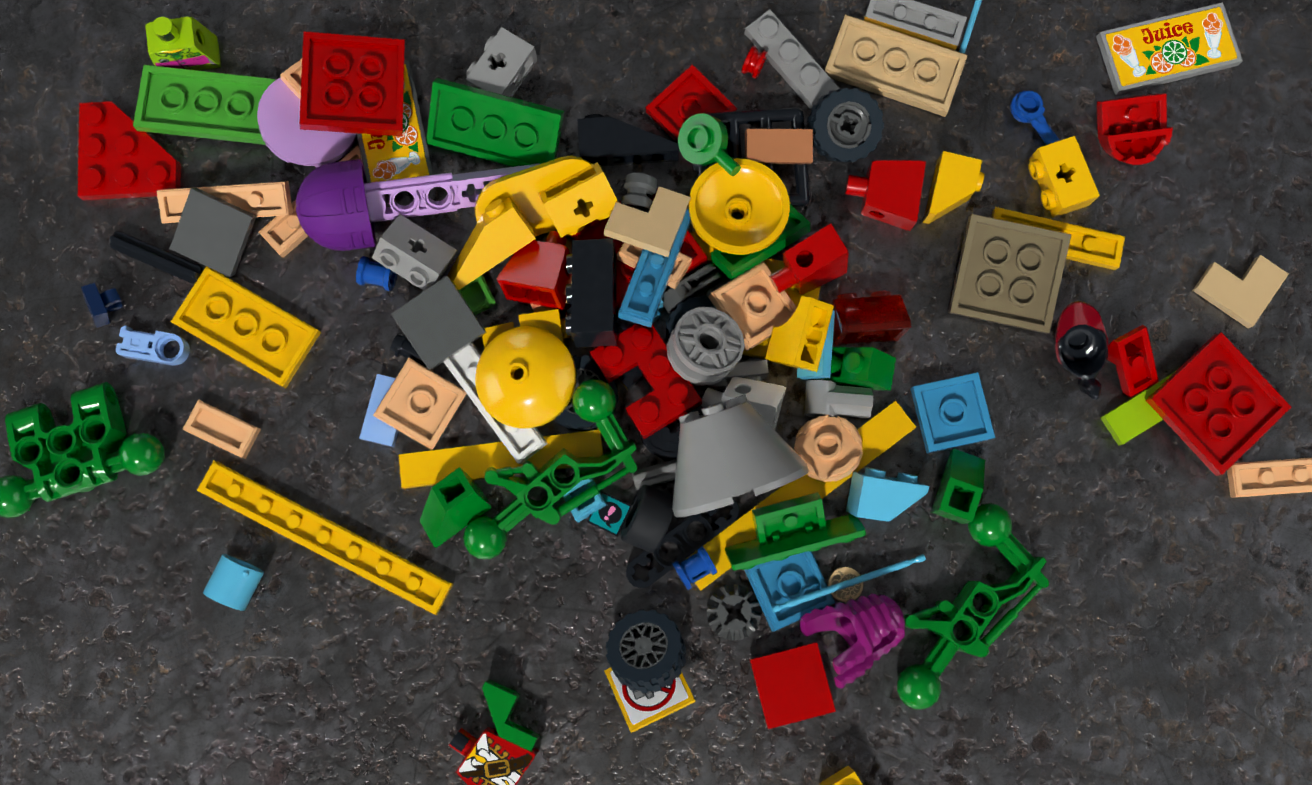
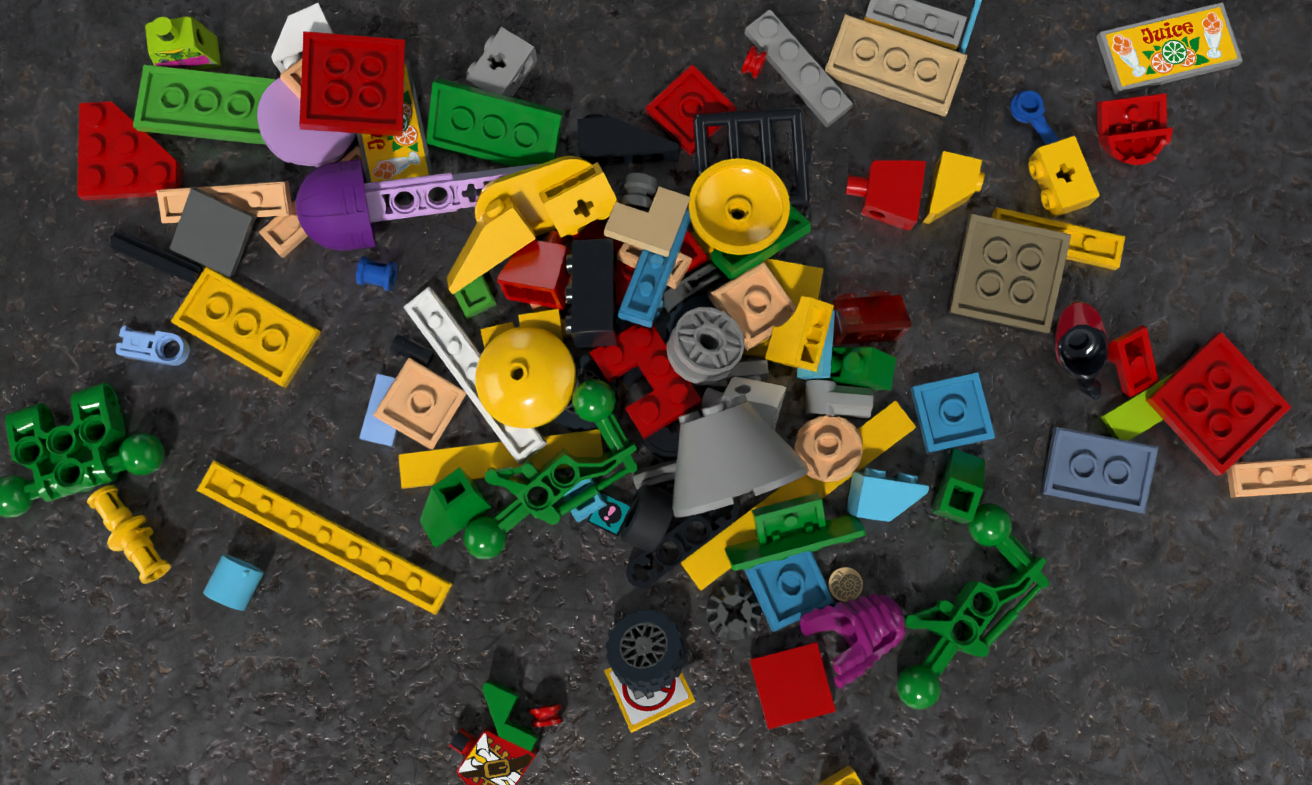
dark blue tile [81,282,122,328] -> none
light nougat tile [182,399,261,459] -> none
light grey brick [372,214,457,291] -> none
dark grey tile [391,276,487,370] -> none
blue bush [672,546,717,590] -> none
green piece [678,113,741,176] -> none
nougat tile [745,129,813,164] -> none
red torso [769,223,849,295] -> none
medium azure piece [771,554,926,613] -> none
black wheel [807,88,884,162] -> none
tan tile [1192,255,1289,329] -> none
none -> yellow piece [87,485,171,584]
none -> white slope [271,3,334,73]
none -> red bush [530,704,563,727]
none -> sand blue tile [1040,427,1159,514]

